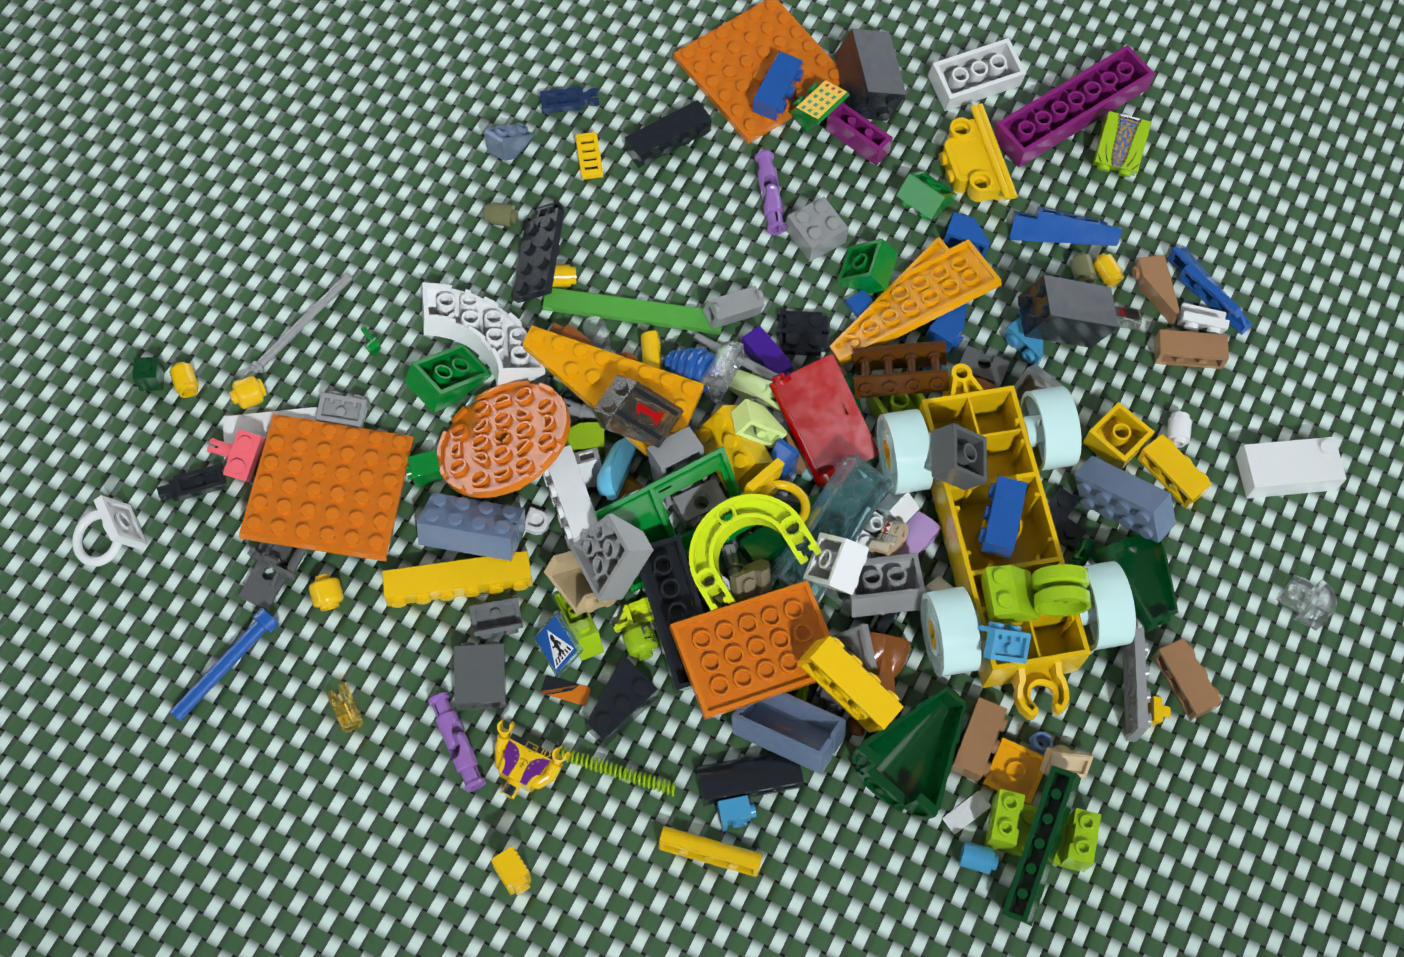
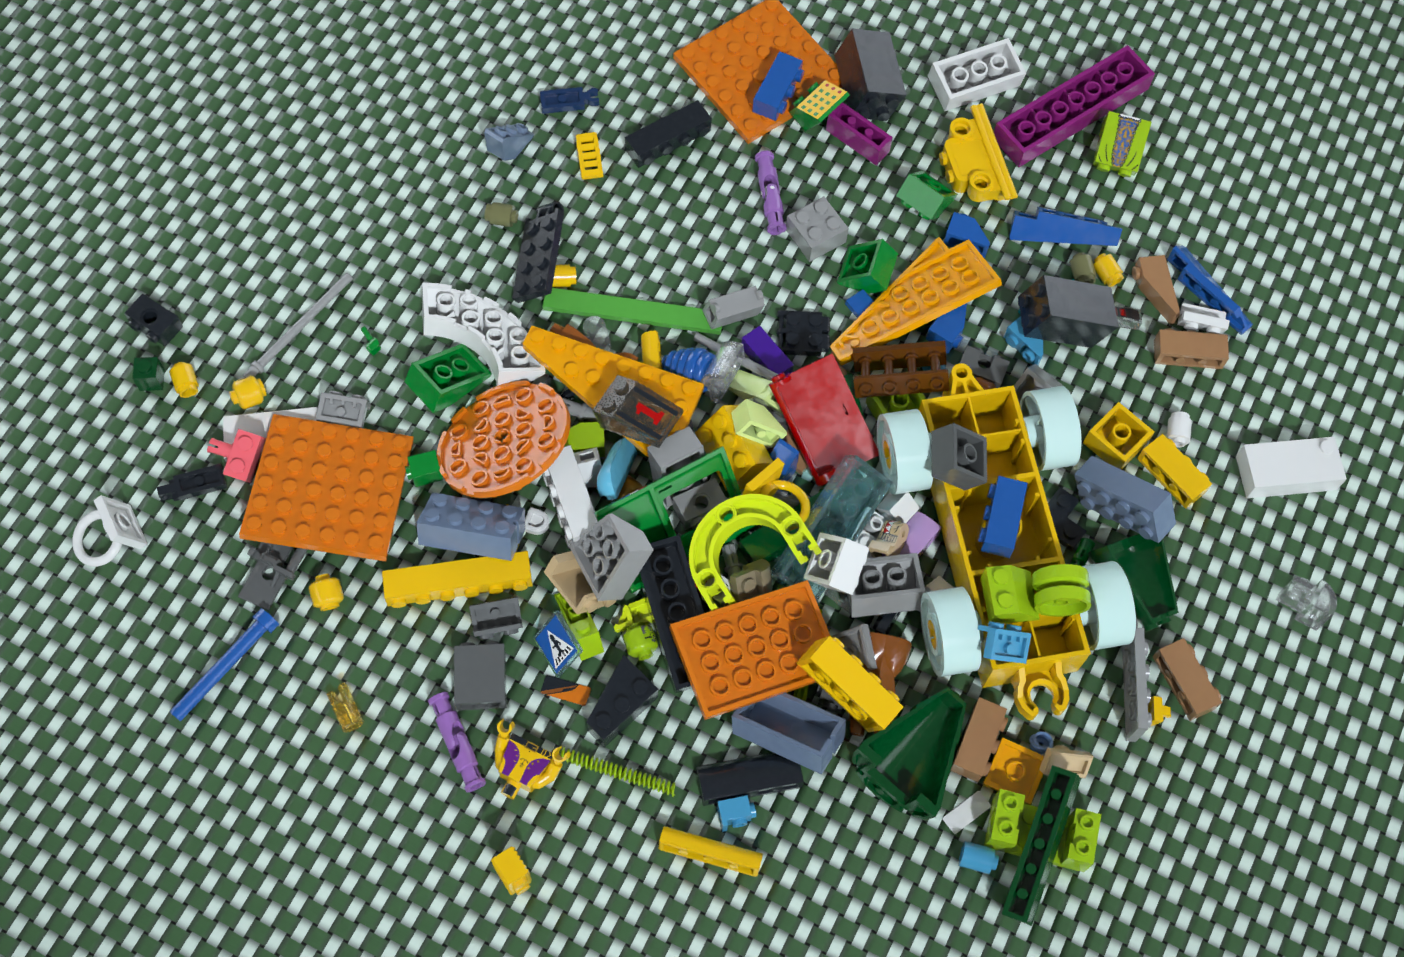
none -> black brick [124,293,183,347]

